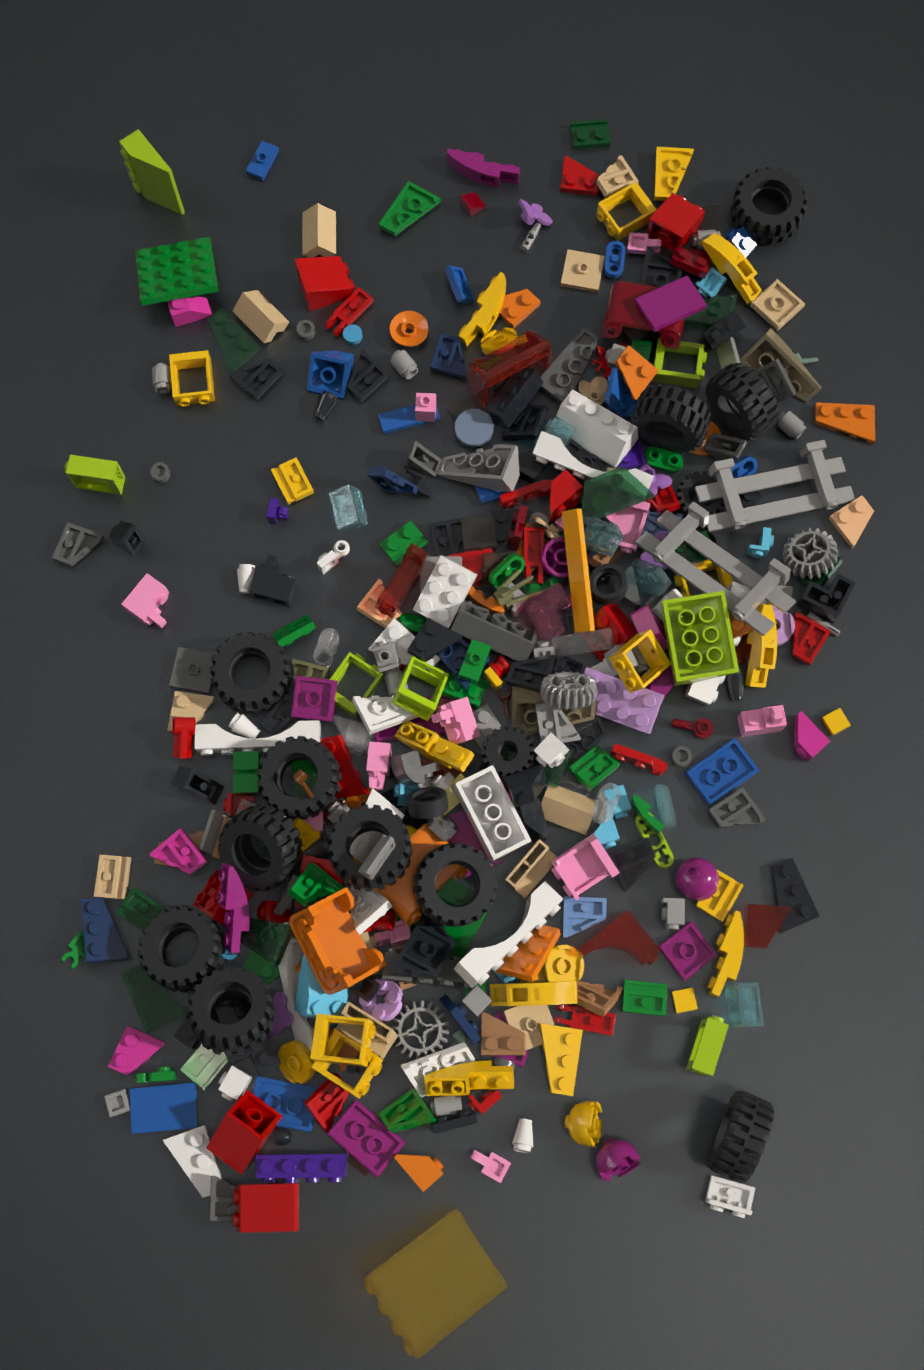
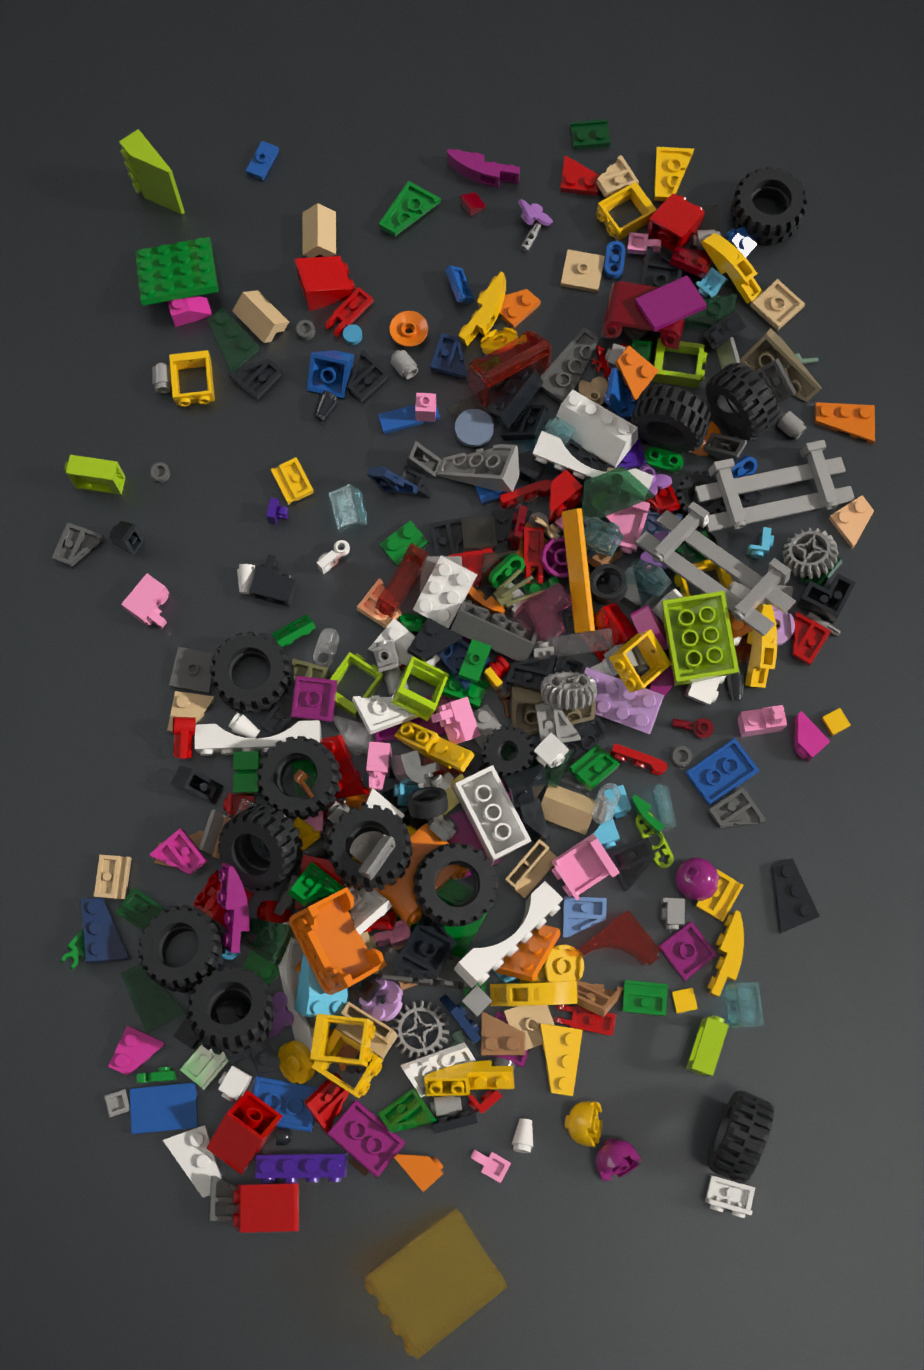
clear red wing [745,904,791,949] -> none

